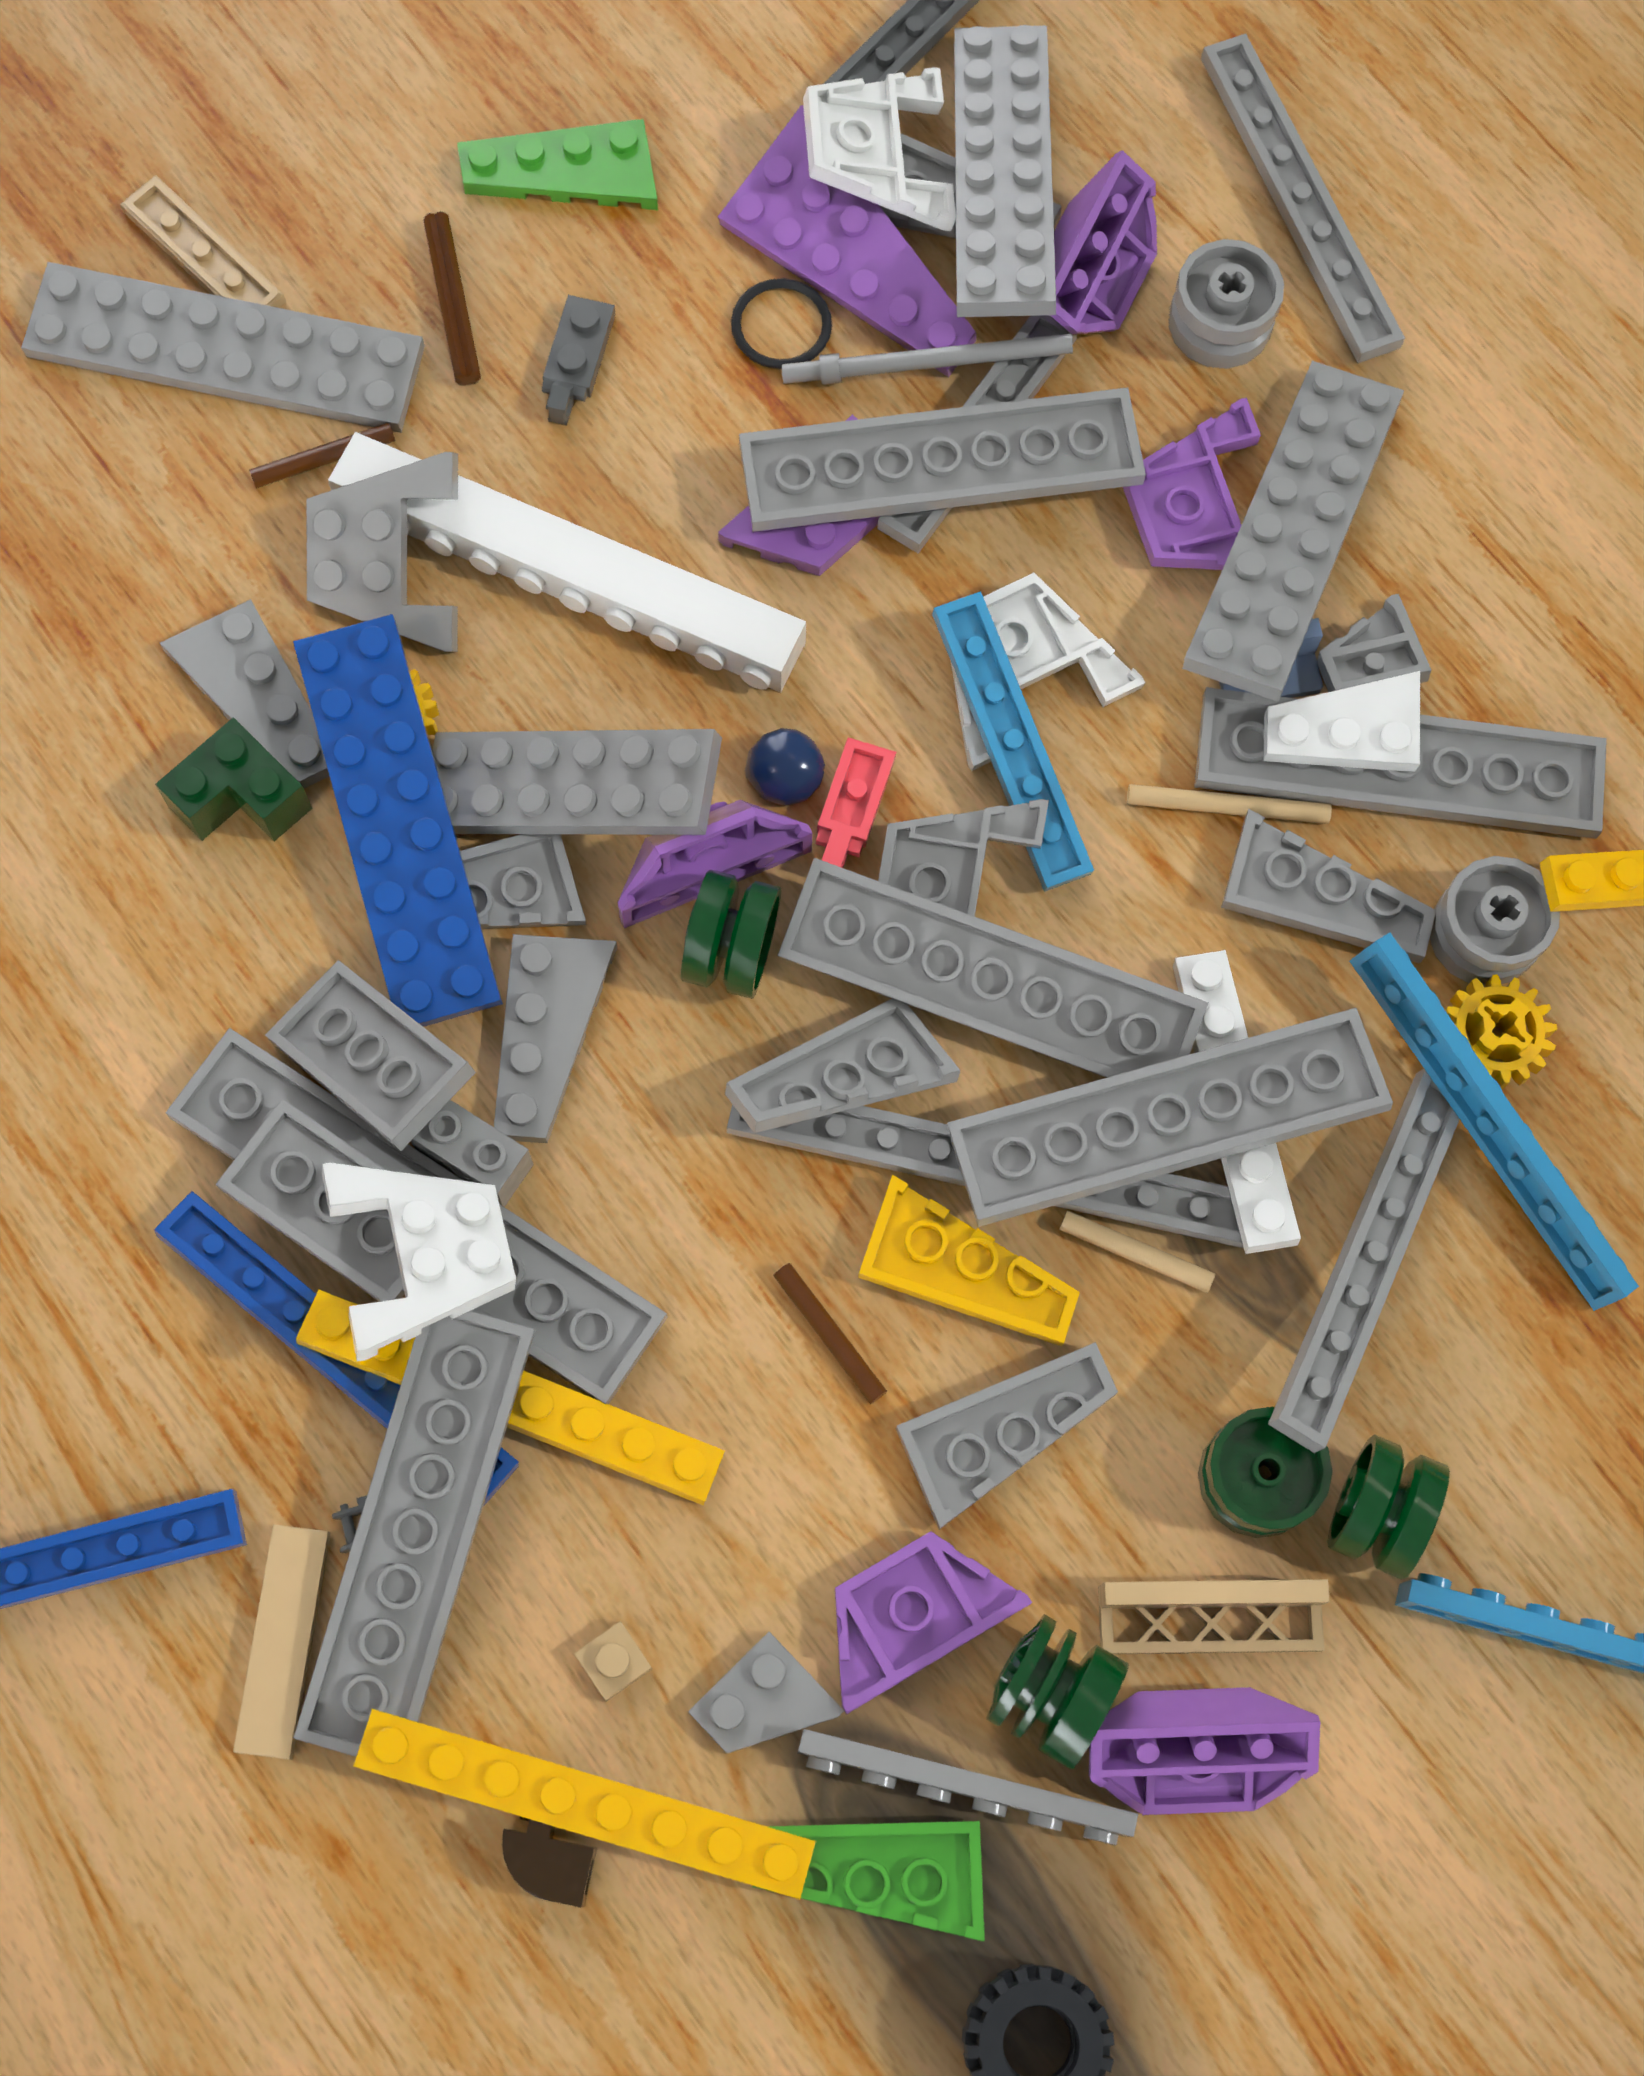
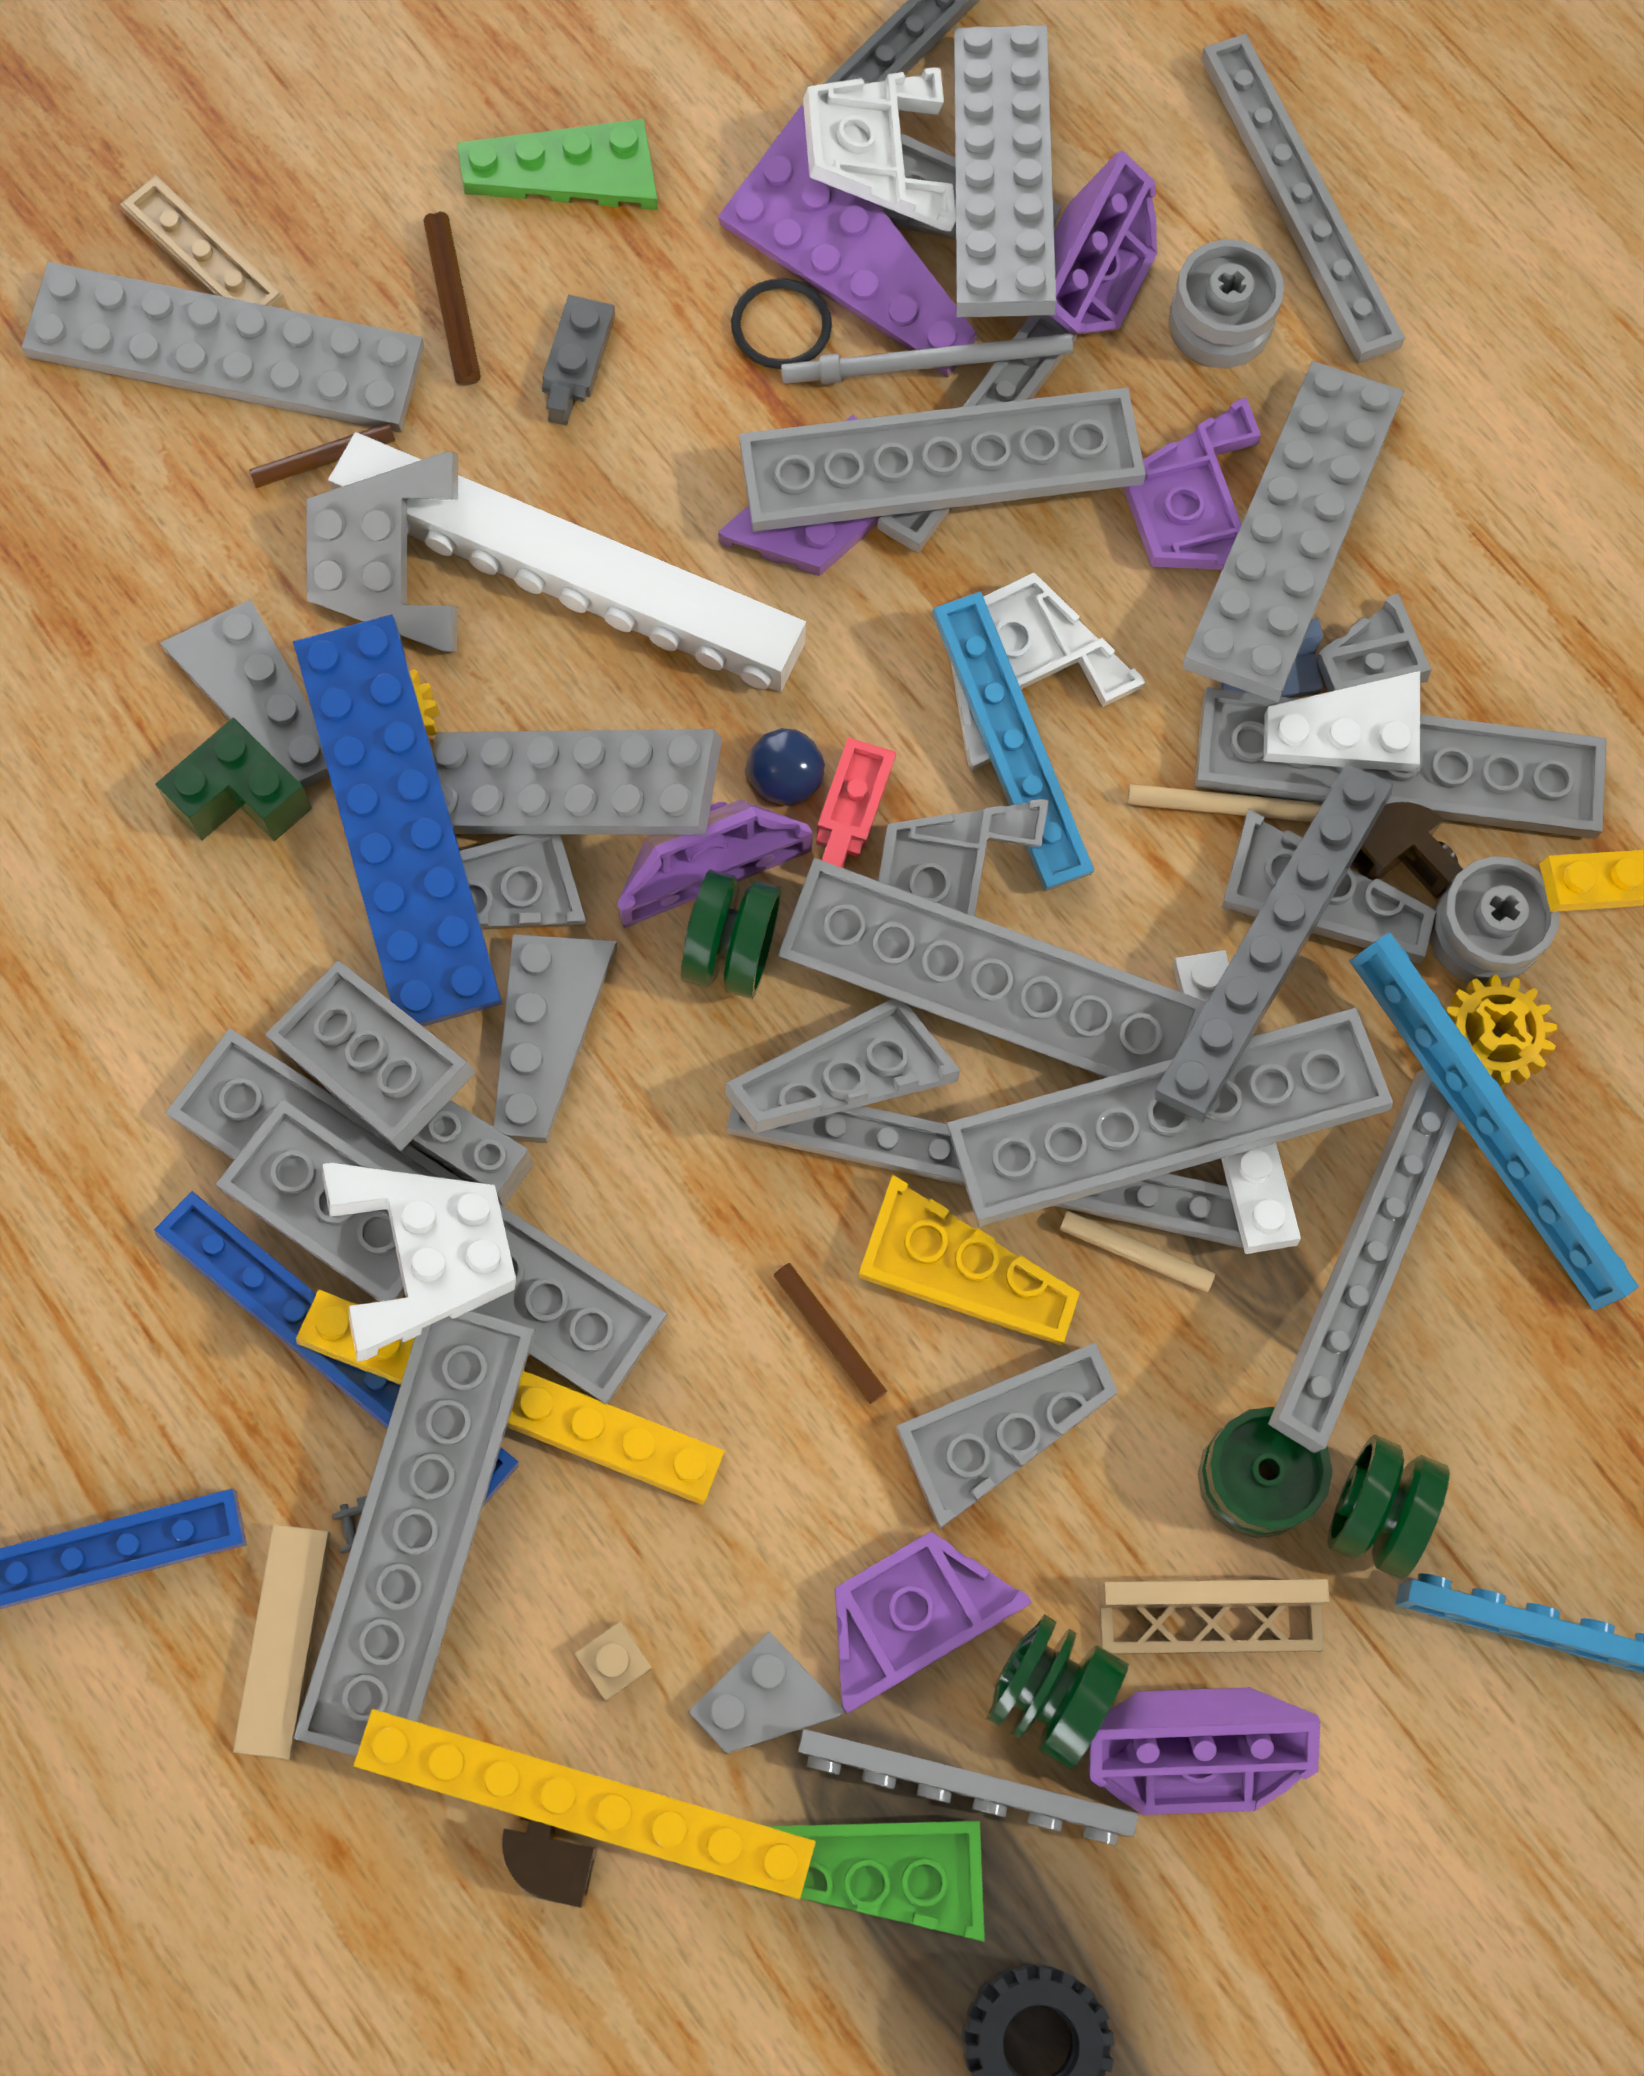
none -> plate [1155,764,1393,1122]
none -> dark brown brick [1352,802,1463,899]

